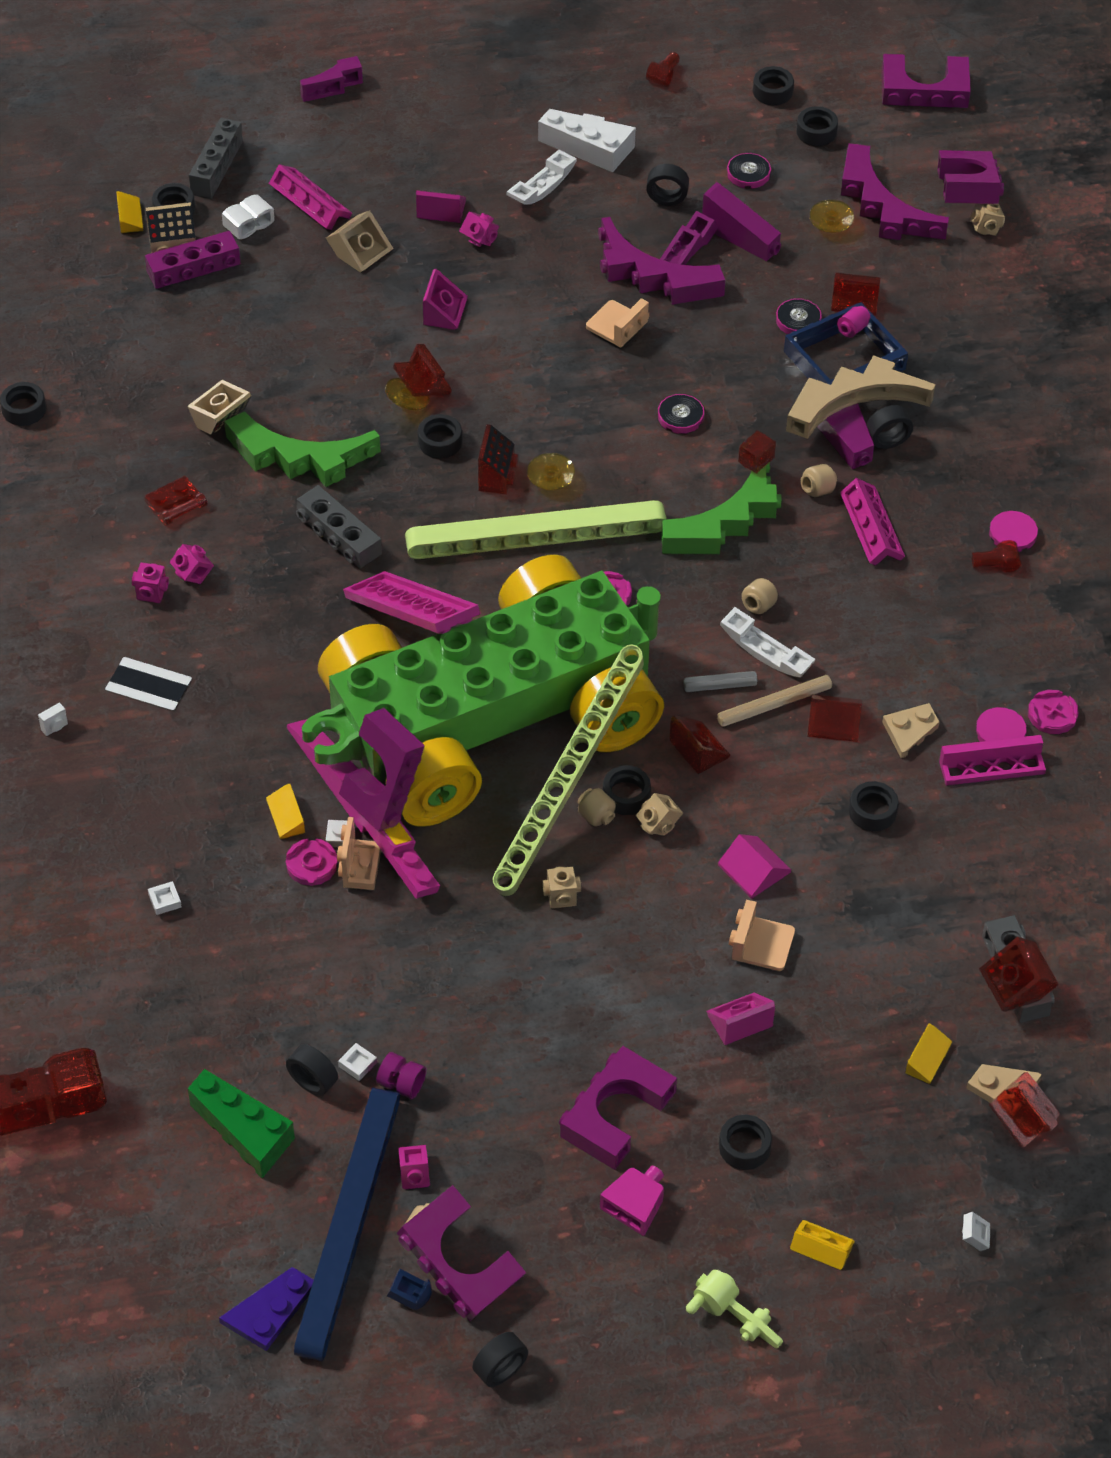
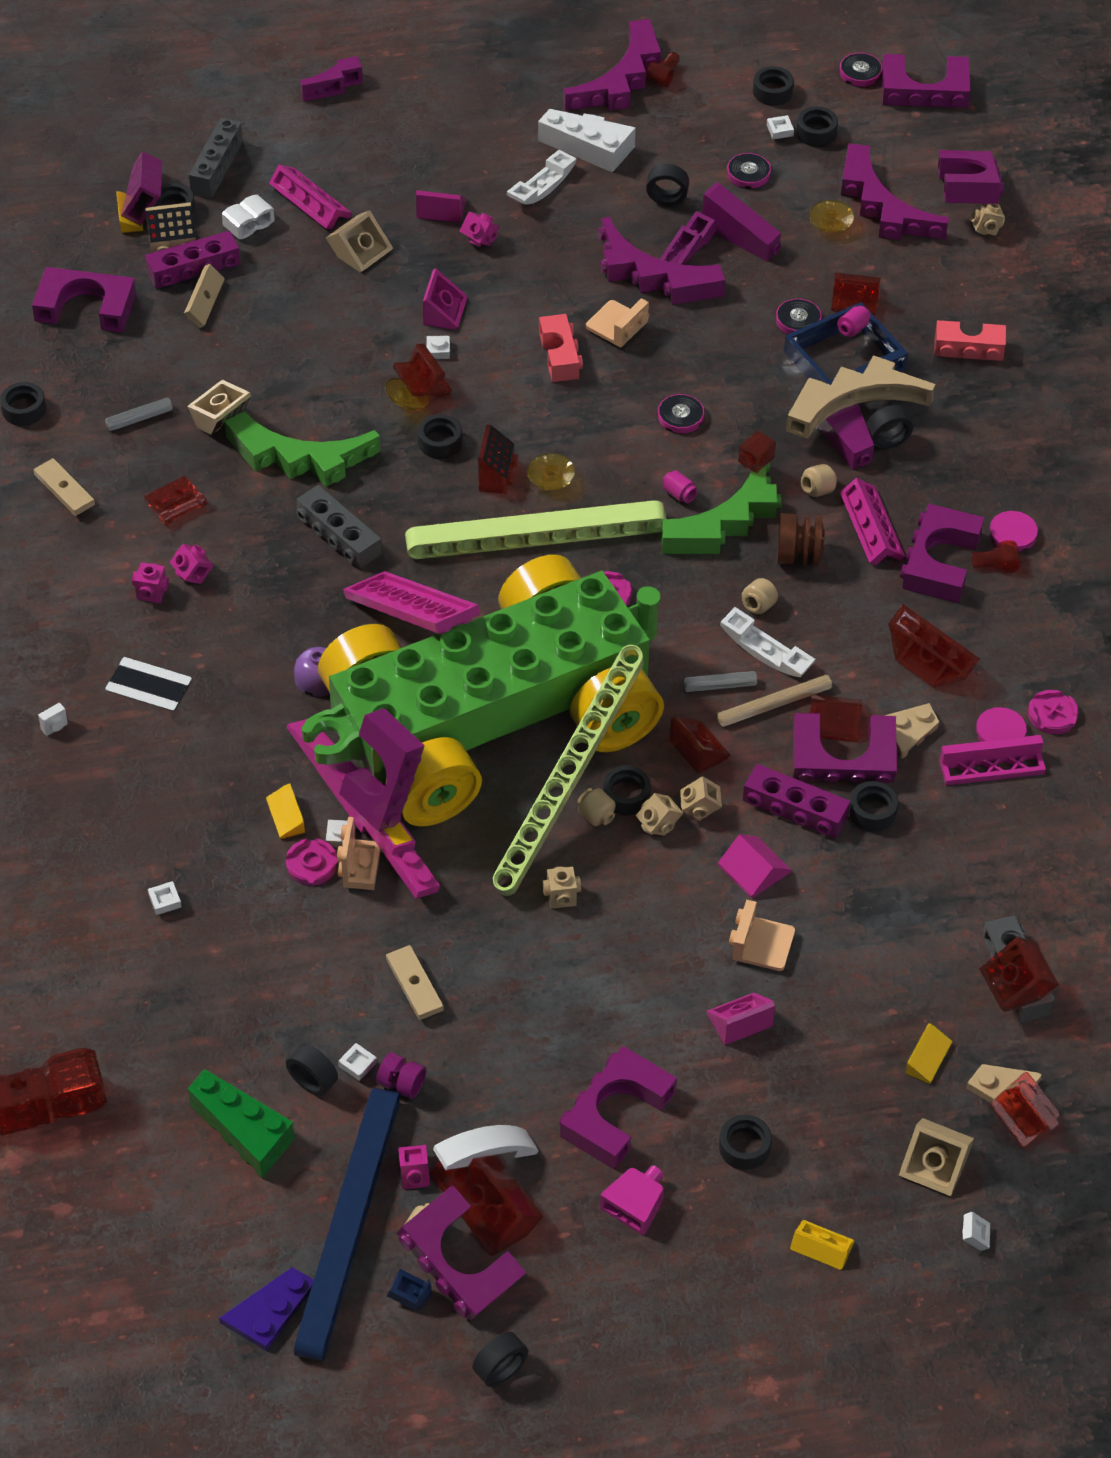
yellowish green piece [686,1270,783,1349] -> none
none -> magenta arch [32,267,136,332]
none -> tan tile [33,458,95,516]
none -> light grey axle [105,397,173,431]
none -> magenta slope [121,151,162,226]
none -> tan tile [184,264,225,328]
none -> medium lavender cylinder [294,646,330,697]
none -> tan tile [386,945,444,1020]
none -> white plate [427,336,450,359]
none -> clear red slope [429,1155,544,1256]
none -> white slope [433,1125,539,1170]
none -> coral arch [539,314,583,382]
none -> magenta arch [563,19,661,111]
none -> dark pink brick [662,470,698,504]
none -> tan brick [680,776,722,821]
none -> magenta brick [743,764,851,838]
none -> white plate [767,115,794,139]
none -> copper wheel [777,513,825,567]
none -> magenta arch [793,713,897,784]
none -> tile [840,53,882,87]
none -> clear red wedge [888,604,980,688]
none -> tan slope [899,1118,974,1196]
none -> magenta arch [900,504,984,603]
none -> coral arch [934,320,1006,361]

